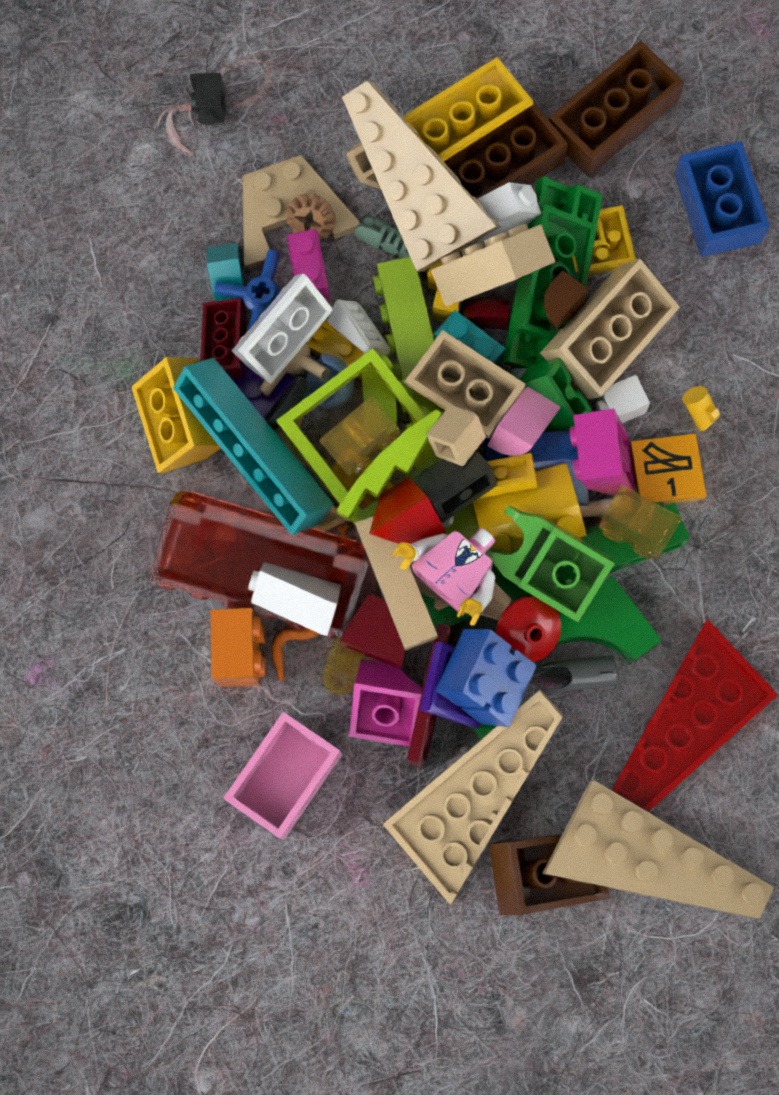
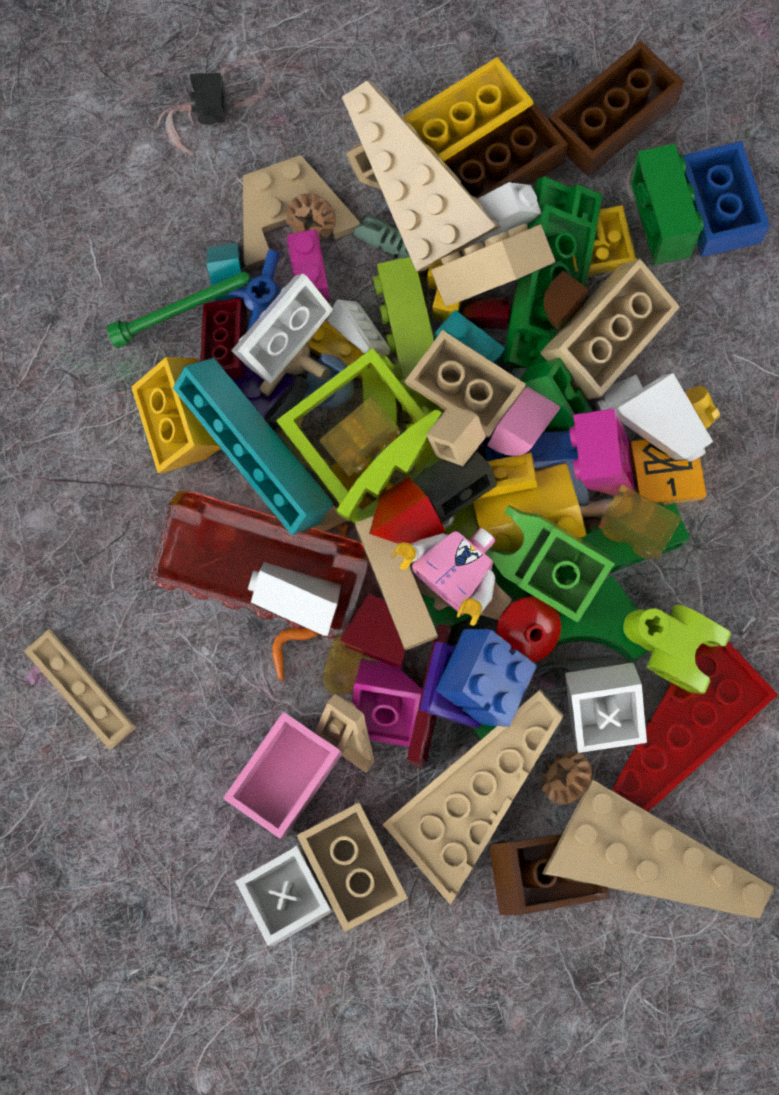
orange piece [210,608,266,688] -> none
none -> tan tile [24,629,136,750]
none -> green piece [106,272,251,348]
none -> white brick [235,846,334,945]
none -> tan brick [297,803,408,932]
none -> tan wing [315,694,375,773]
none -> medium nougat gear [541,750,592,805]
none -> white brick [565,663,647,753]
none -> white slope [610,373,713,462]
none -> lime piece [623,605,731,694]
none -> green brick [629,143,704,266]

